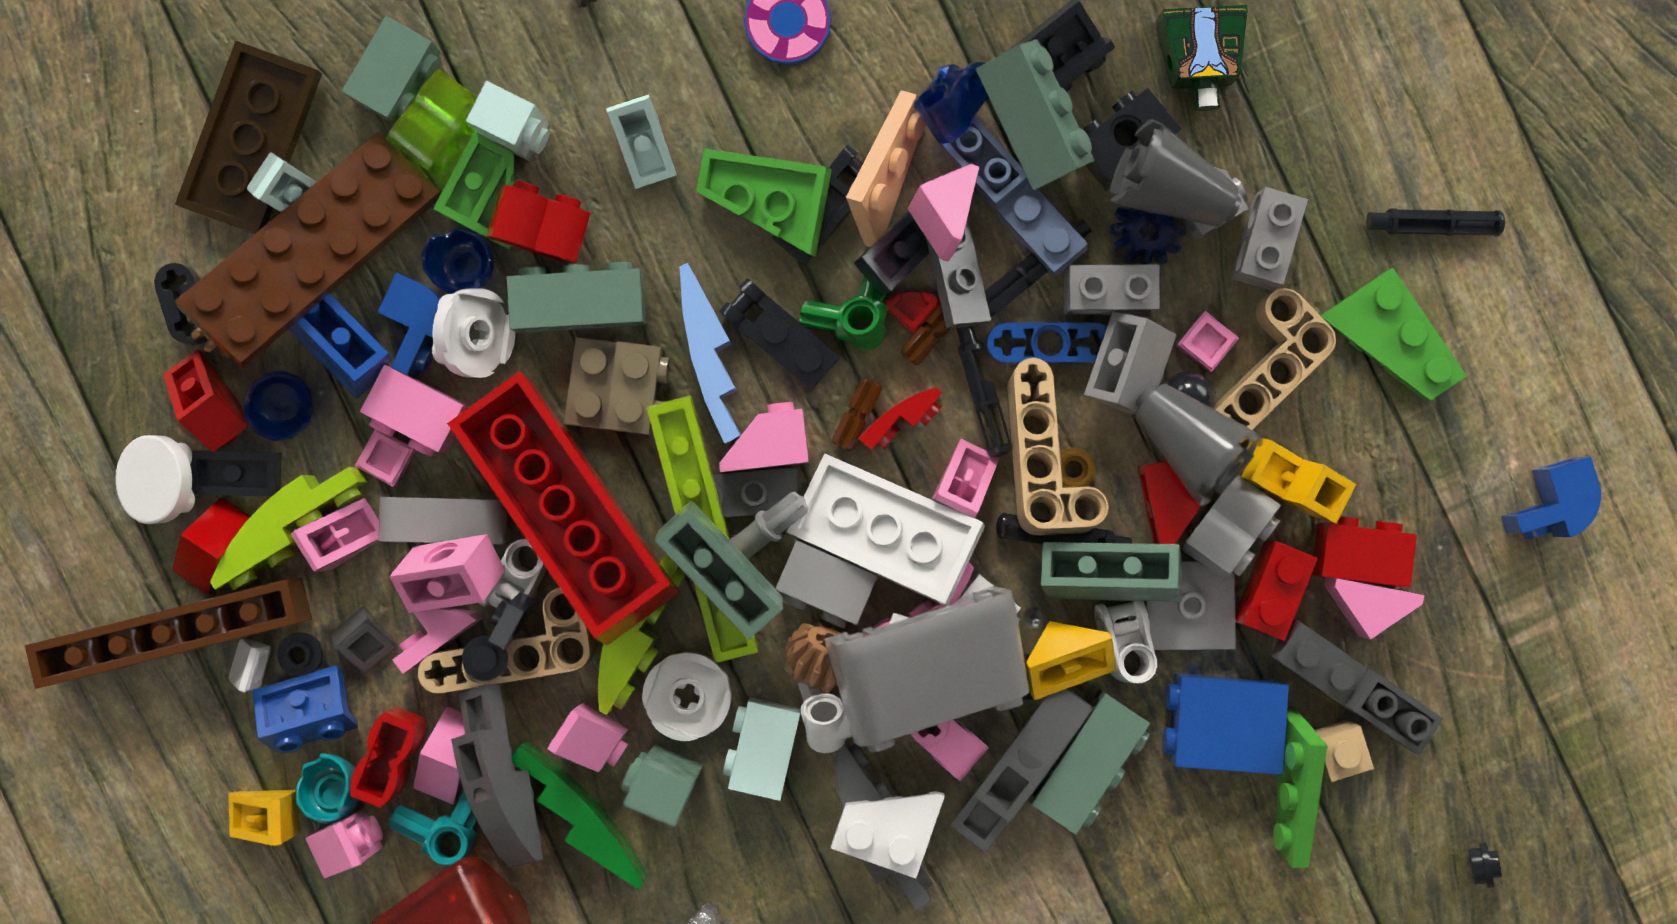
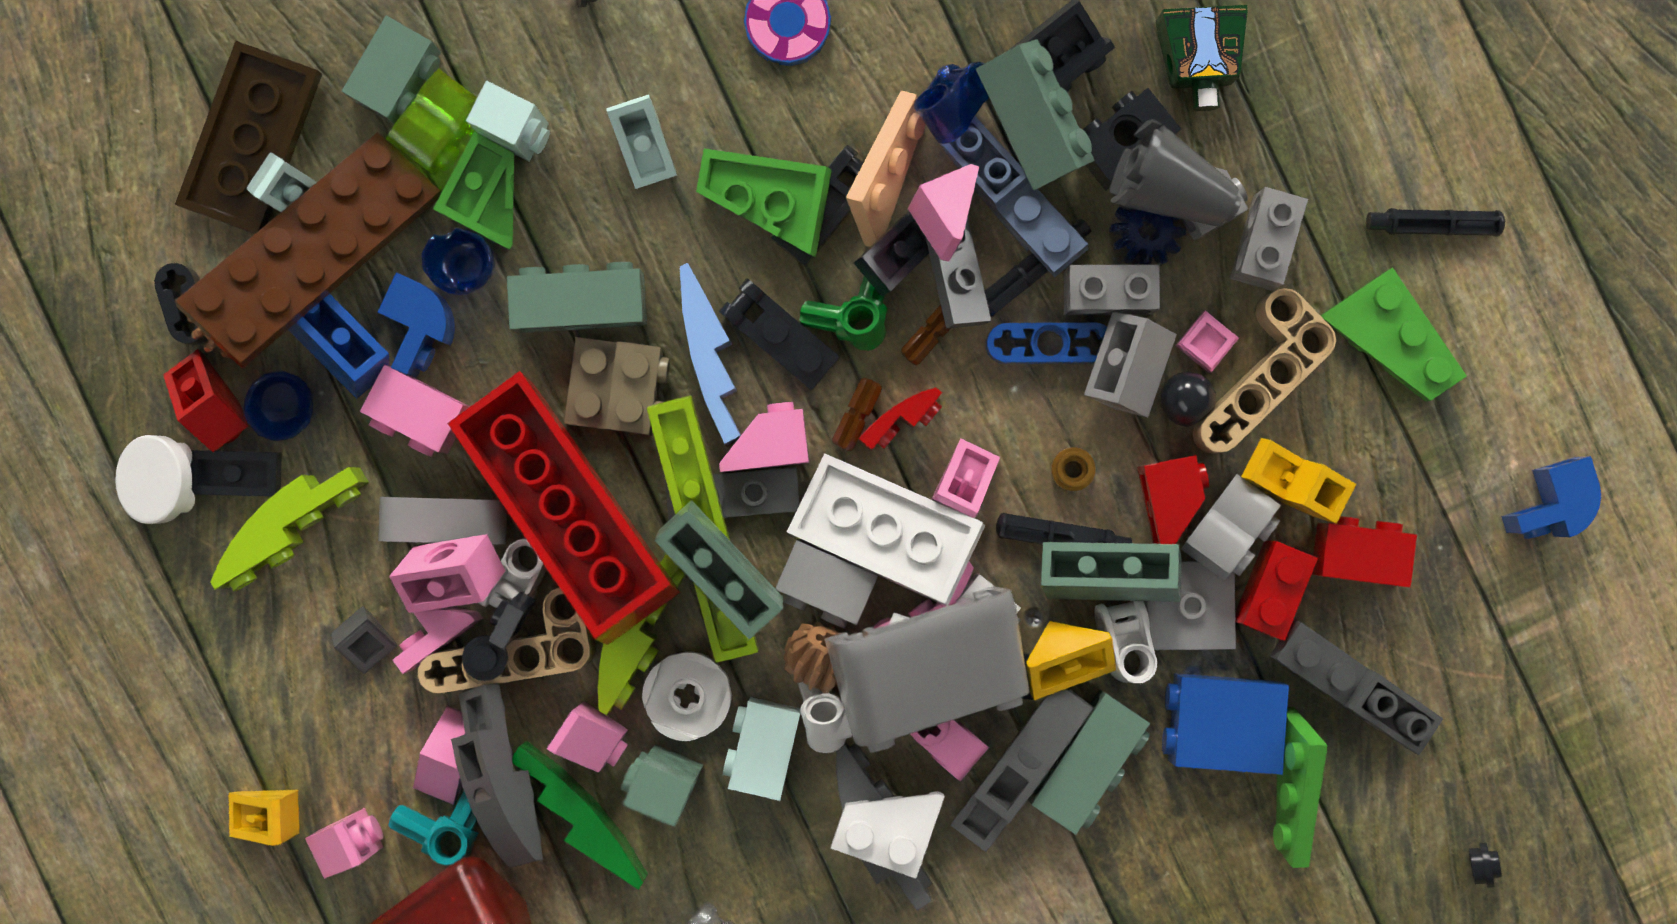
reddish brown brick [25,578,312,689] -> none
red slope [172,497,251,595] -> none
white slope [229,638,272,692] -> none
blue bracket [252,665,358,753] -> none
black plate [277,632,323,677] -> none
bright pink slope [291,498,379,572] -> none
teal hair [296,754,359,824] -> none
red brick [350,706,426,808] -> none
bright pink tile [355,429,416,487] -> none
white plate [432,289,515,378] -> none
red brick [486,180,591,264] -> none
light grey axle [730,492,809,560] -> none
red tile [883,291,941,335] -> none
black piece [956,326,1013,457] -> none
tan beam [1007,358,1109,535] -> none
dark grey cone [1135,383,1263,506] -> none
tan brick [1315,720,1374,782] -> none
bright pink slope [1324,577,1424,639] -> none

